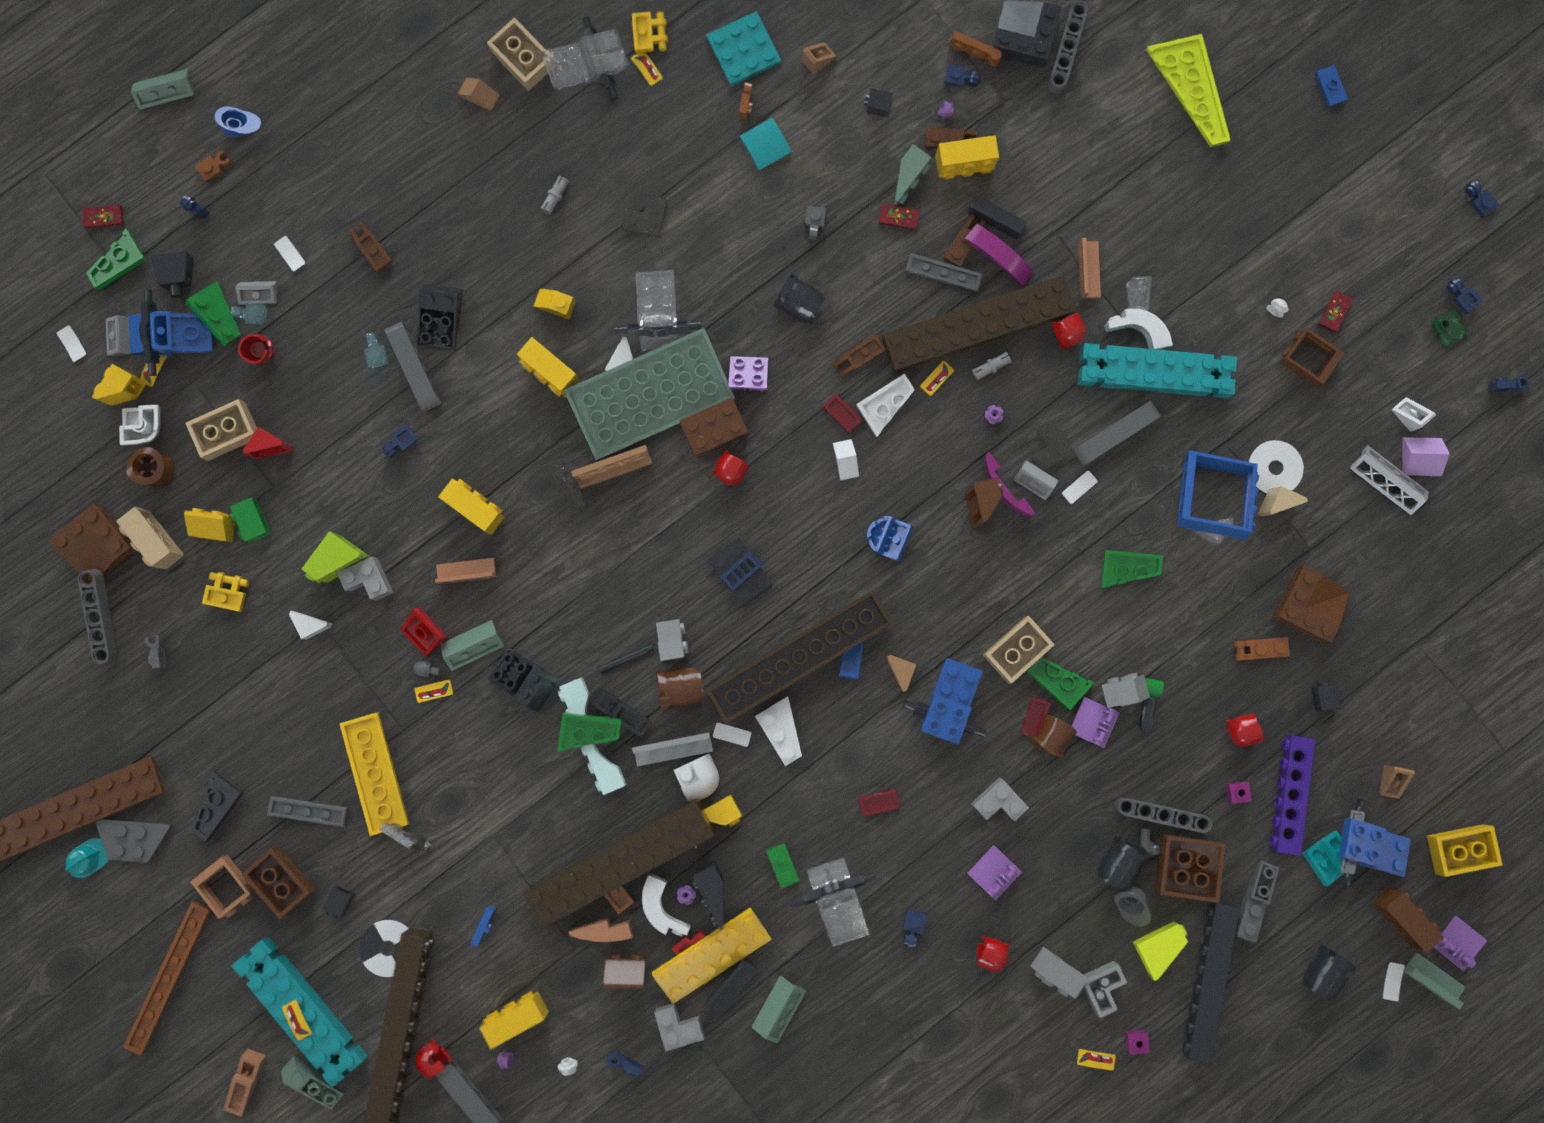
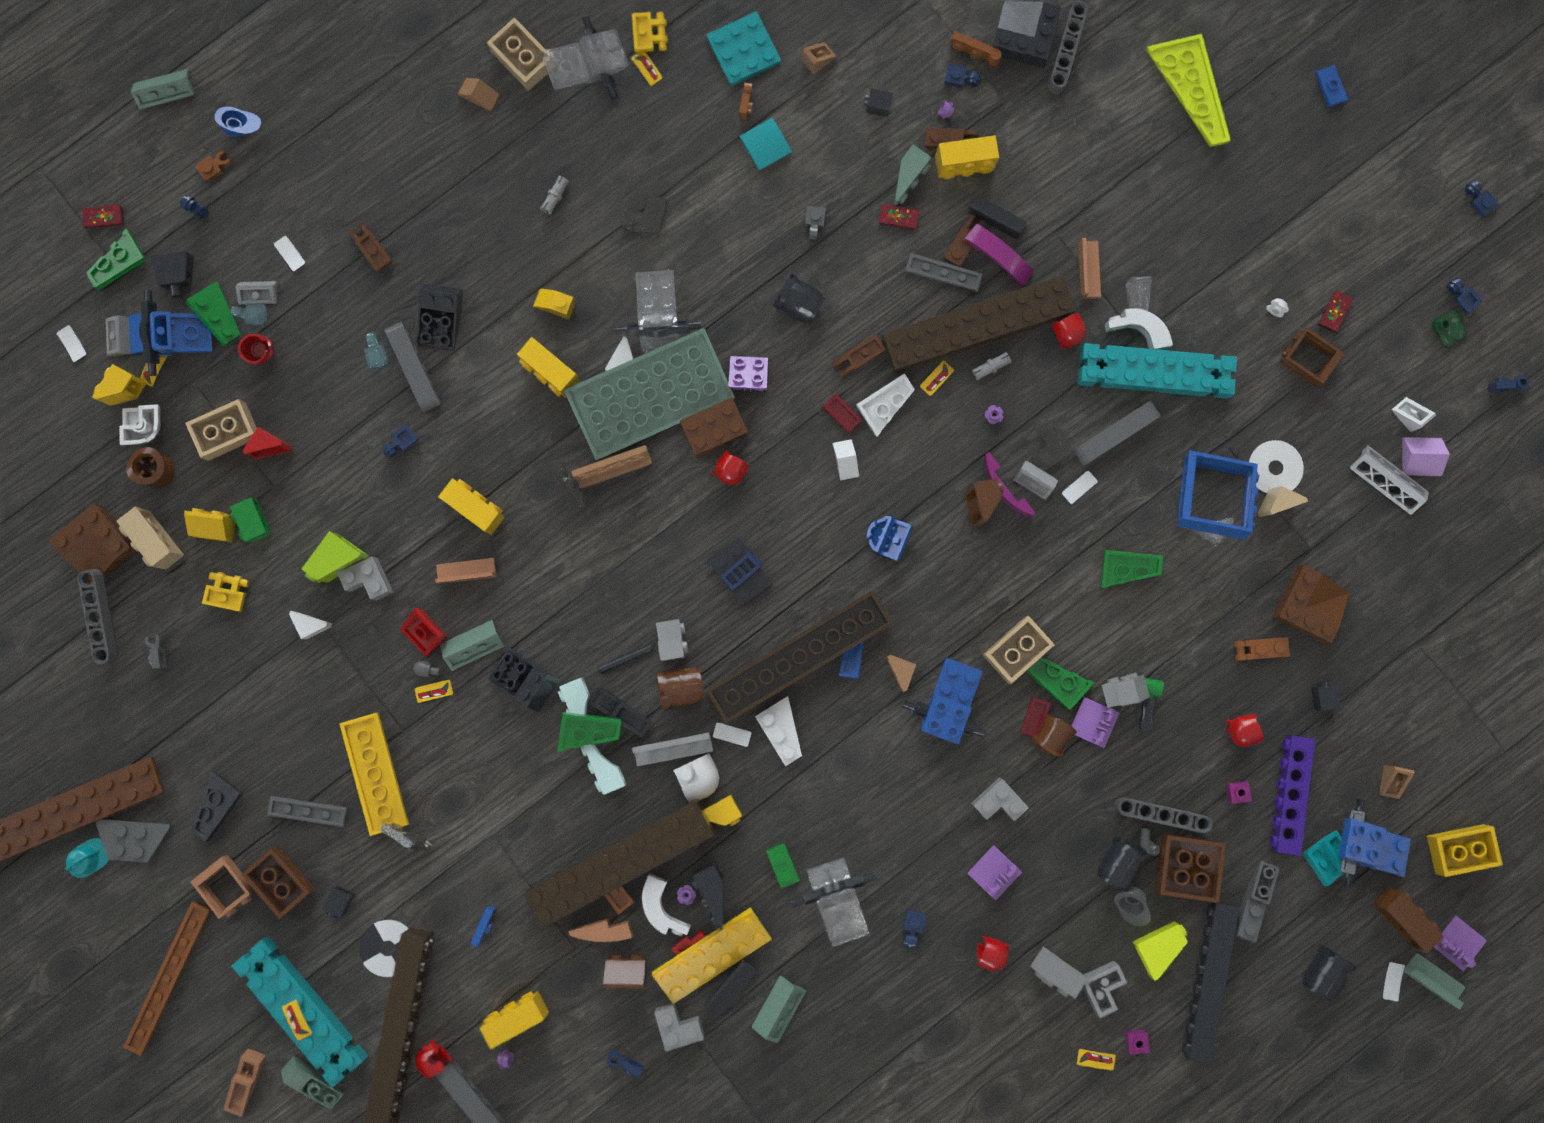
white plate [558,1058,578,1076] -> none
dark red tile [858,789,900,817] -> none

